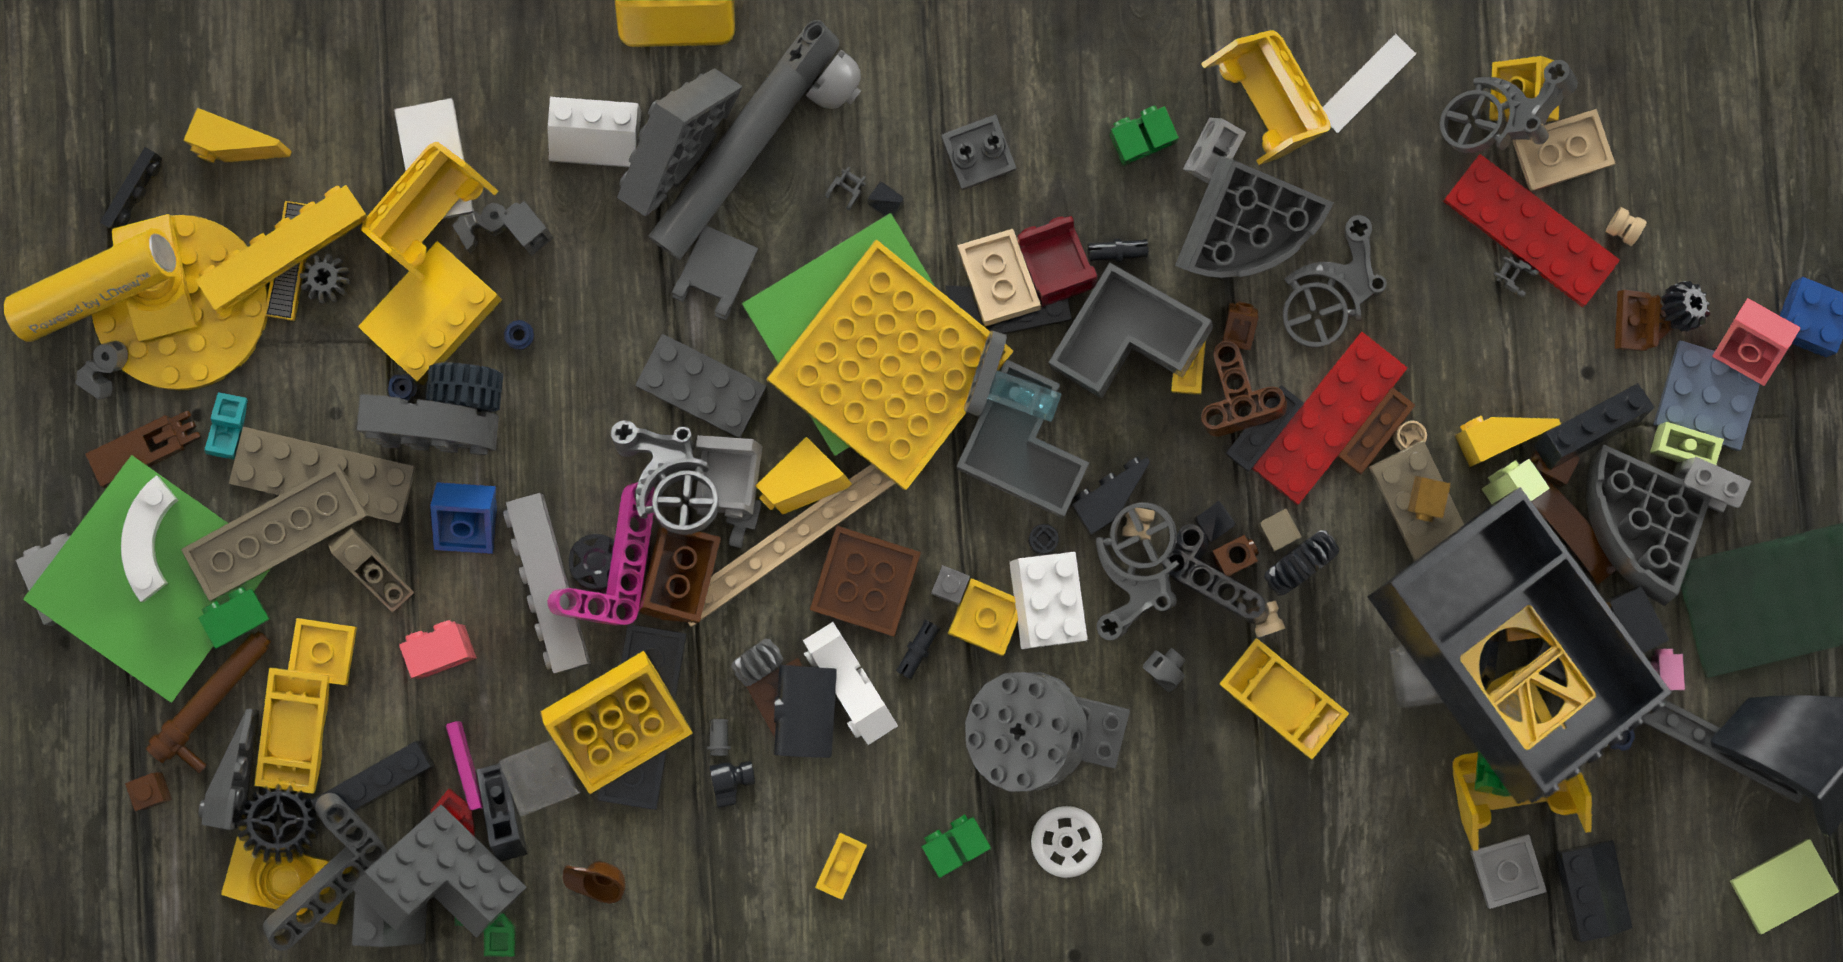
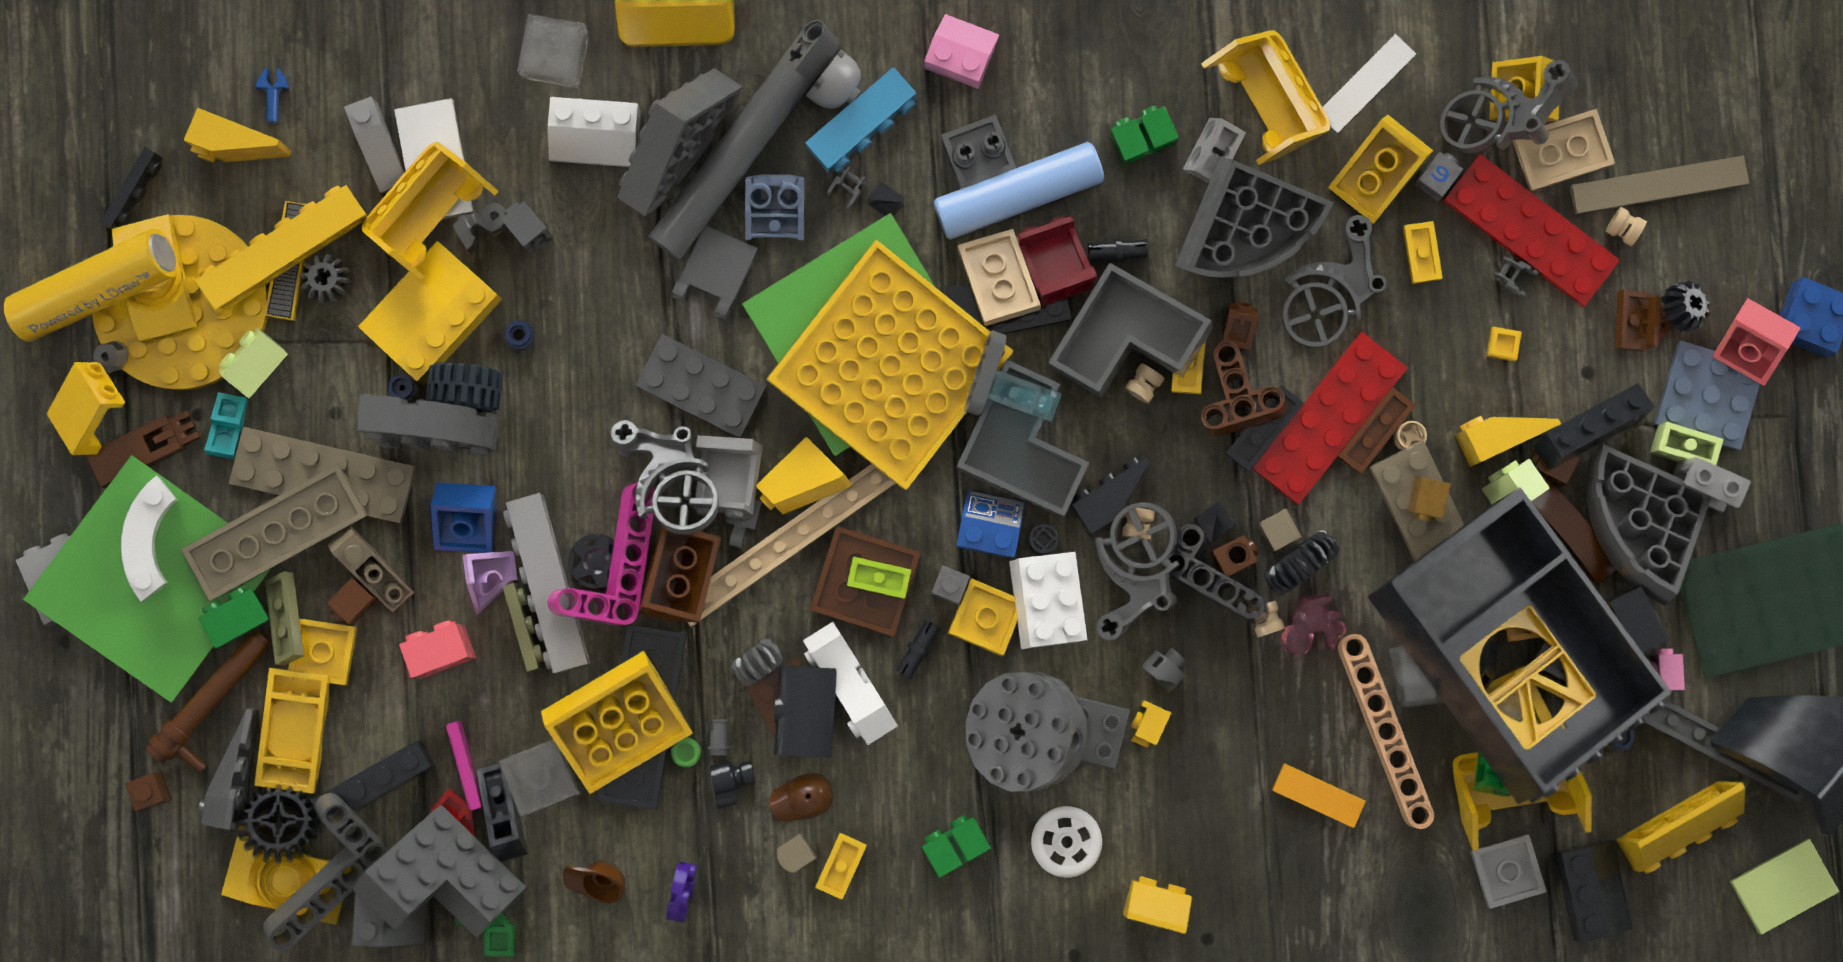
yellow slope [1219,638,1349,759] -> none
none -> yellow panel [46,362,125,455]
none -> yellowish green brick [218,327,288,398]
none -> blue bar [256,68,290,124]
none -> olive plate [265,571,304,666]
none -> reddish brown brick [327,578,378,625]
none -> light grey slope [344,96,404,194]
none -> lavender slope [463,551,518,615]
none -> olive plate [502,583,544,672]
none -> clear brick [517,14,590,88]
none -> dark purple plate [666,861,697,923]
none -> bright green tile [671,738,701,767]
none -> sand blue slope [745,174,805,240]
none -> reddish brown cap [769,773,833,821]
none -> dark tan piece [777,833,817,873]
none -> dark azure brick [805,67,917,174]
none -> lime plate [847,557,911,599]
none -> bright pink slope [924,14,999,89]
none -> light blue cylinder [934,142,1105,240]
none -> blue slope [956,490,1025,559]
none -> yellow slope [1123,876,1192,934]
none -> tan wheel [1124,363,1165,404]
none -> yellow brick [1131,700,1171,748]
none -> light orange tile [1272,763,1366,828]
none -> clear pink animal [1281,593,1346,656]
none -> yellow slope [1328,115,1433,224]
none -> light nougat beam [1338,634,1434,829]
none -> yellow plate [1403,221,1443,284]
none -> flat silver brick [1414,152,1463,202]
none -> yellow tile [1486,327,1522,362]
none -> dark tan tile [1570,155,1749,215]
none -> yellow slope [1616,781,1745,874]

